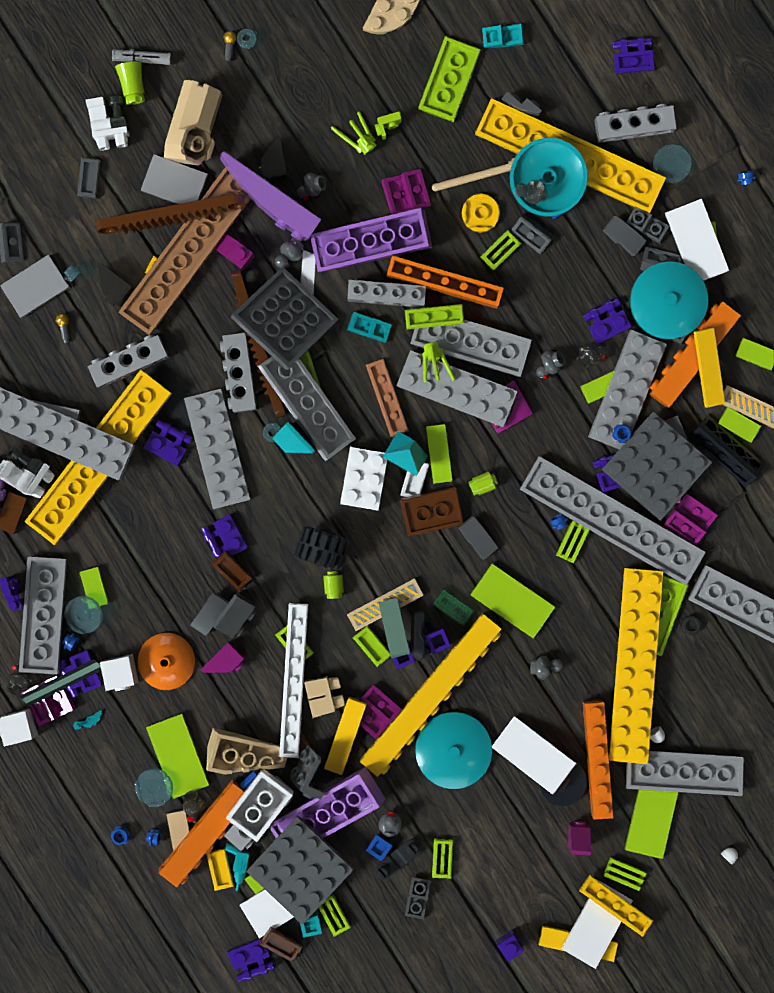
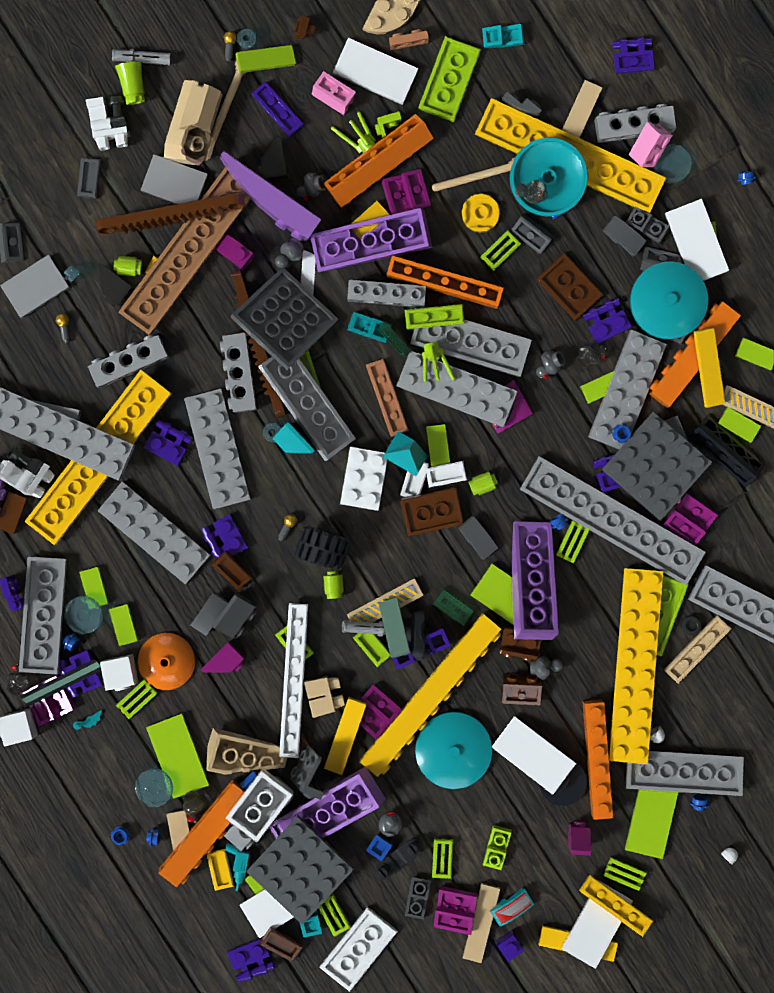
none -> light grey plate [98,481,210,584]
none -> lime tile [109,604,139,646]
none -> lime brick [114,255,142,276]
none -> lime tile [116,679,157,719]
none -> tan piece [210,60,246,142]
none -> lime tile [236,45,296,73]
none -> dark purple tile [251,81,304,137]
none -> piece [278,514,297,542]
none -> reddish brown tile [293,15,316,40]
none -> bright pink hinge [312,71,356,115]
none -> white tile [320,906,397,992]
none -> orange brick [323,114,433,208]
none -> white tile [333,38,418,105]
none -> light grey pin [342,620,386,636]
none -> yellow tile [350,201,390,240]
none -> clear green tile [377,323,411,356]
none -> nougat plate [389,29,428,50]
none -> white tile [426,461,467,487]
none -> magenta slope [434,886,478,935]
none -> tan tile [463,883,500,963]
none -> lime slope [483,825,512,870]
none -> slope [490,888,534,926]
none -> reddish brown bracket [500,626,541,661]
none -> reddish brown bracket [502,673,542,705]
none -> medium lavender slope [512,521,559,640]
none -> reddish brown tile [536,253,604,321]
none -> tan tile [562,80,602,138]
none -> bright pink hinge [629,122,672,167]
none -> tan tile [664,615,731,683]
none -> blue plate [690,795,709,811]

